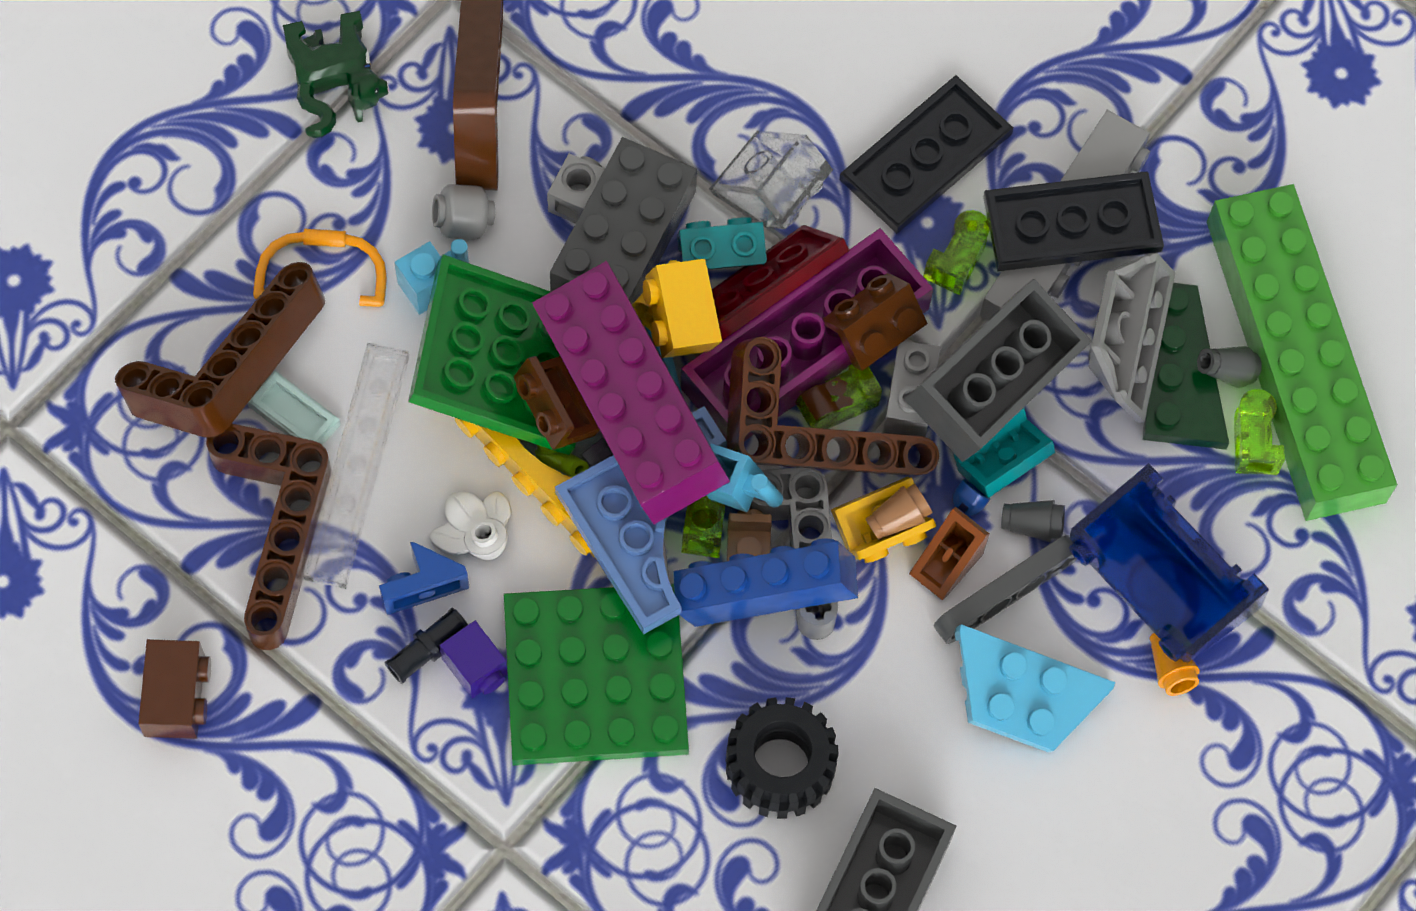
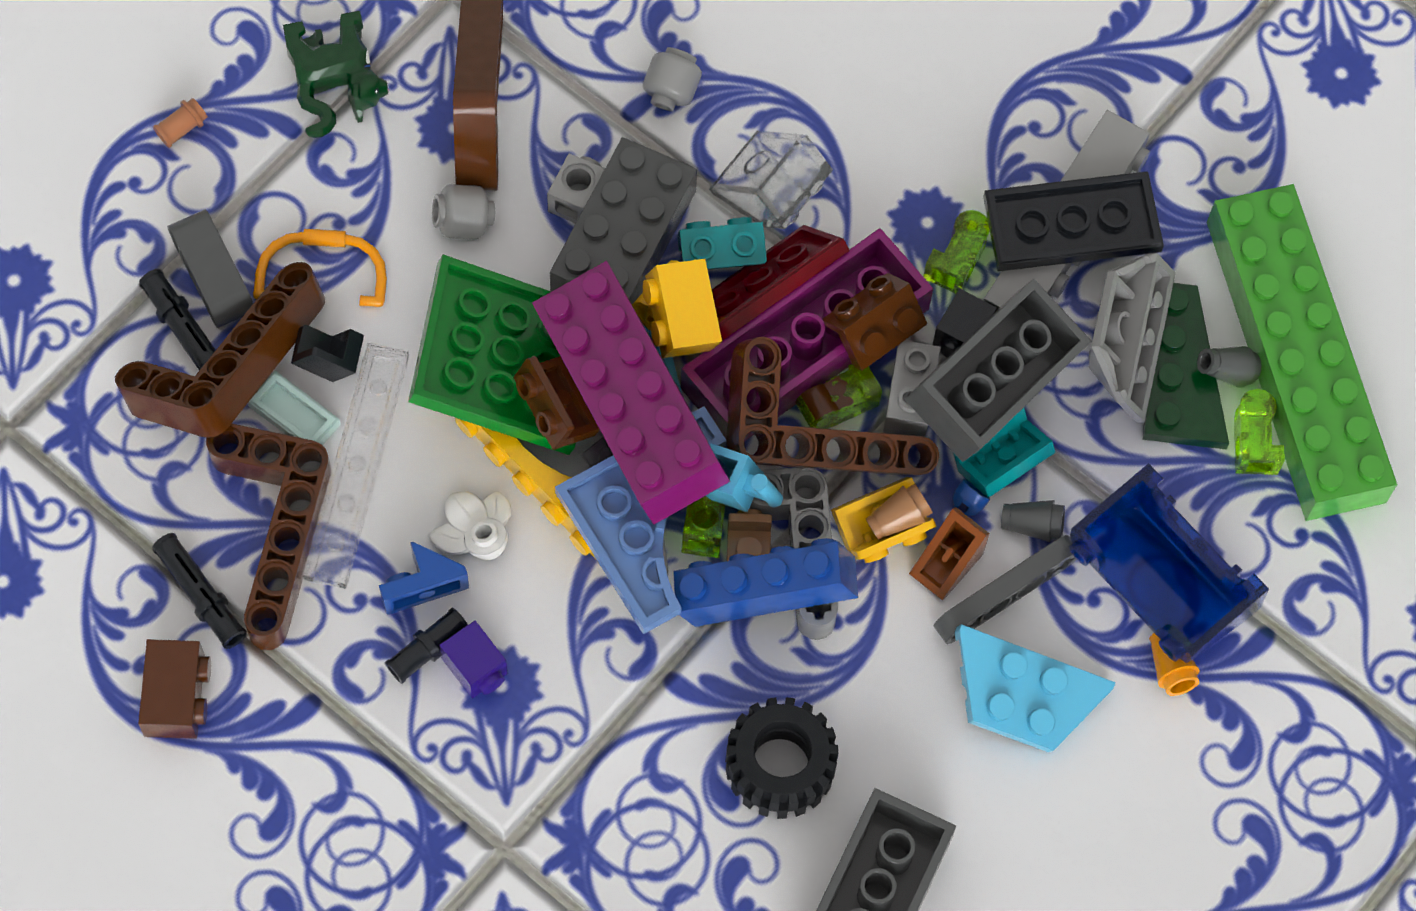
medium azure brick [394,239,469,315] -> none
green plate [504,584,689,766] -> none
lime arm [535,445,589,477] -> none
black tile [839,75,1014,234] -> none
none -> black pin [139,269,216,370]
none -> black pin [152,533,247,649]
none -> nougat pin [153,98,208,148]
none -> dark grey beam [167,209,253,328]
none -> black panel [291,325,364,382]
none -> light grey head [643,47,702,111]
none -> black brick [932,288,997,358]

